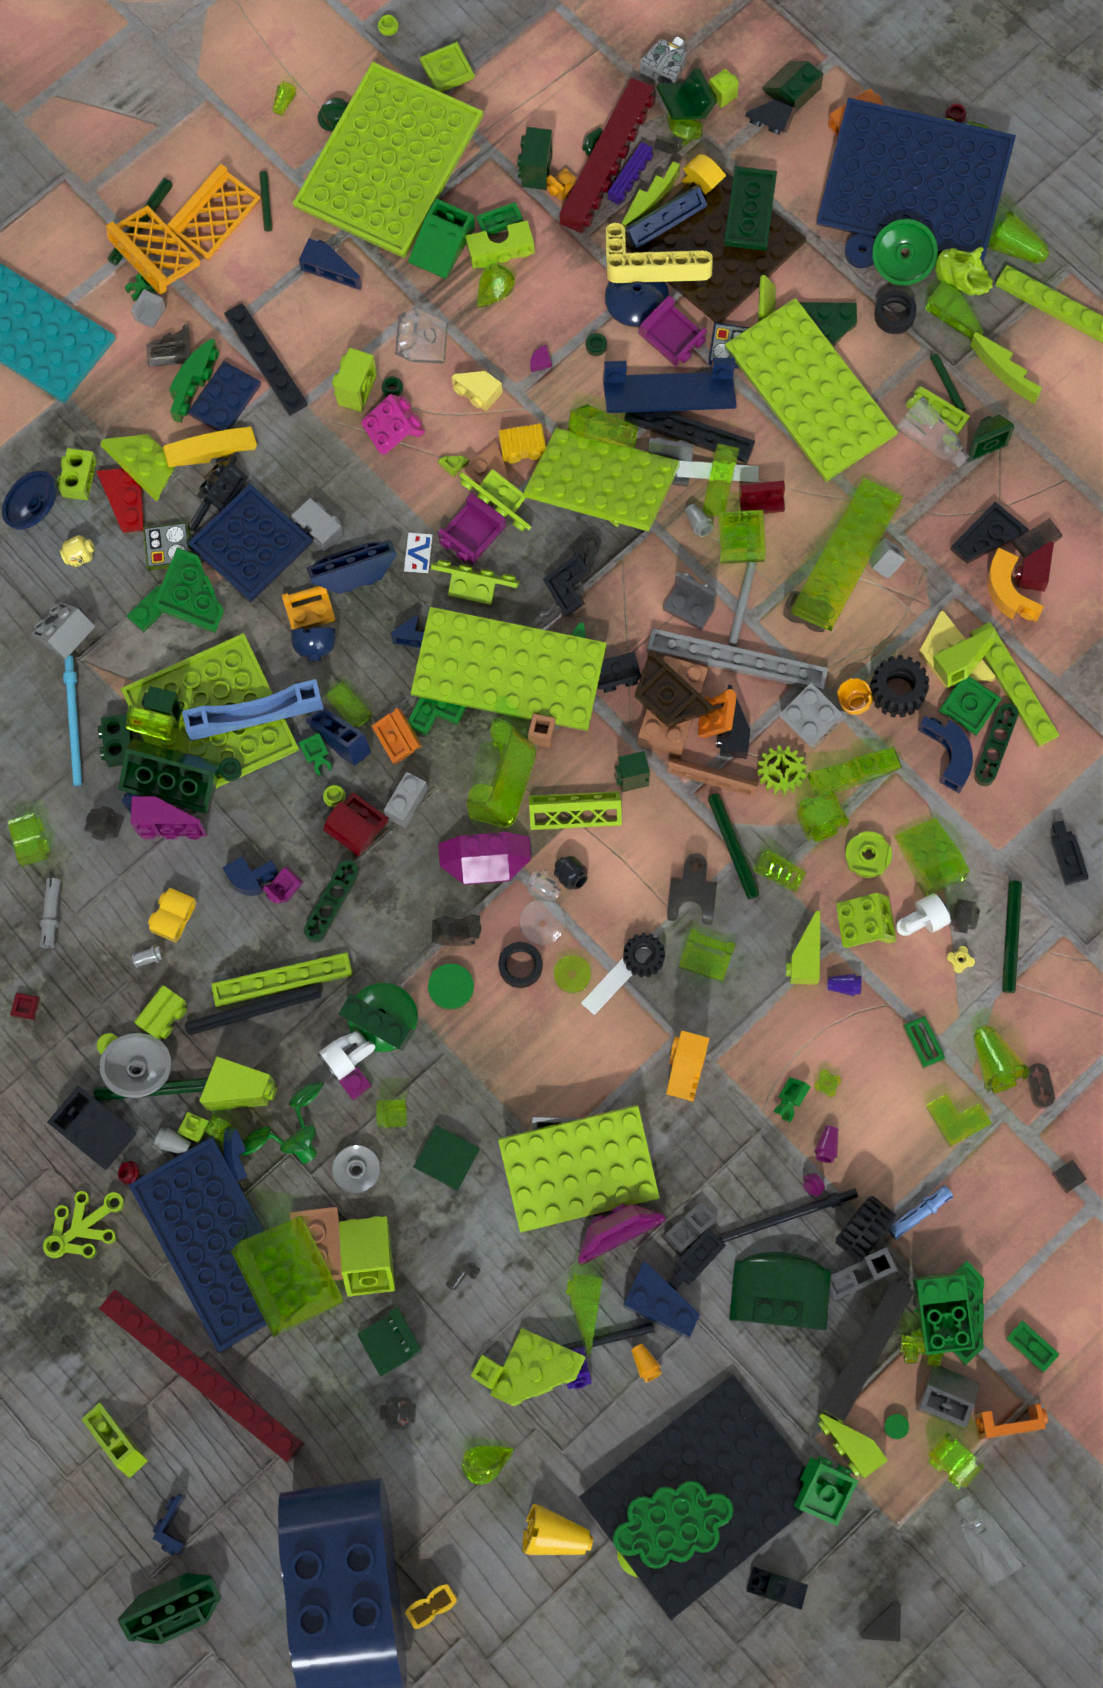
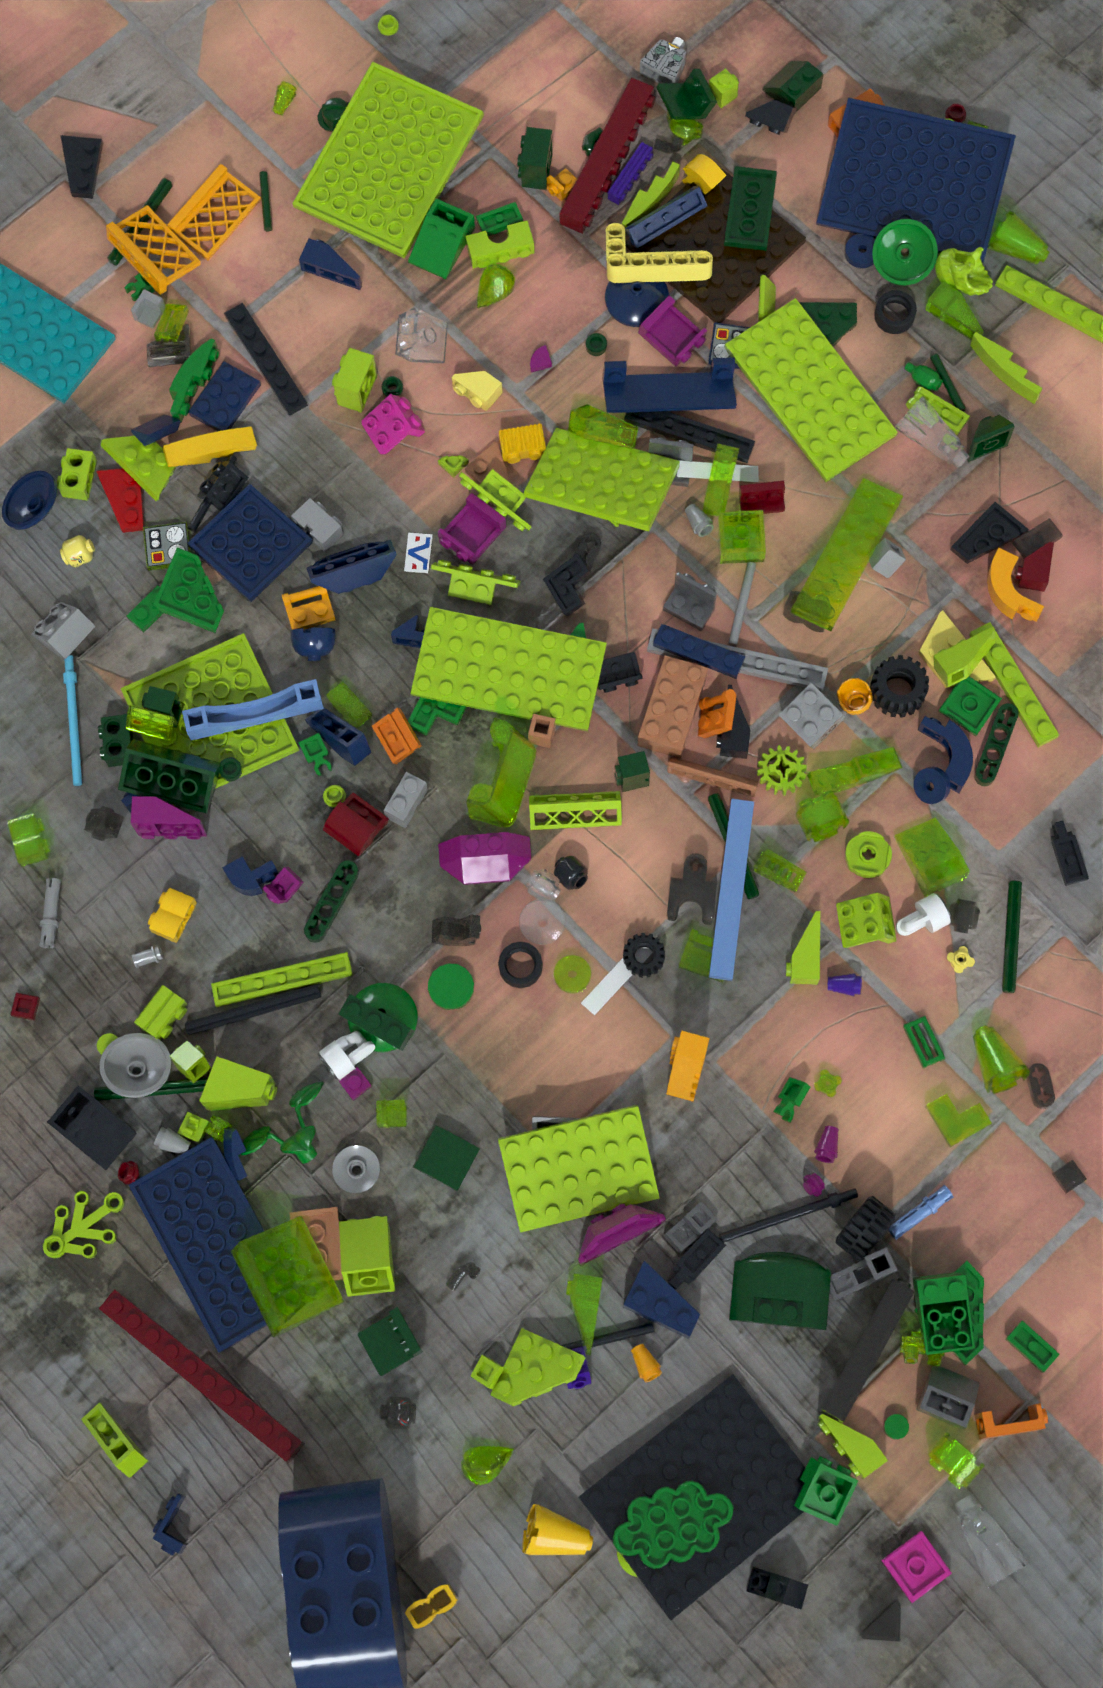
dark green wedge [118,1573,222,1644] -> none
lime plate [419,42,475,93] -> none
dark brown wing [635,650,715,728] -> none
none -> black wing [60,135,103,199]
none -> dark blue slope [131,414,181,446]
none -> clear neon green tile [154,304,189,342]
none -> lime brick [169,1041,211,1084]
none -> dark blue plate [653,624,745,679]
none -> medium blue tile [709,799,754,981]
none -> dark pink plate [881,1531,952,1603]
none -> green plant [905,362,943,391]
none -> dark blue piece [914,767,951,804]

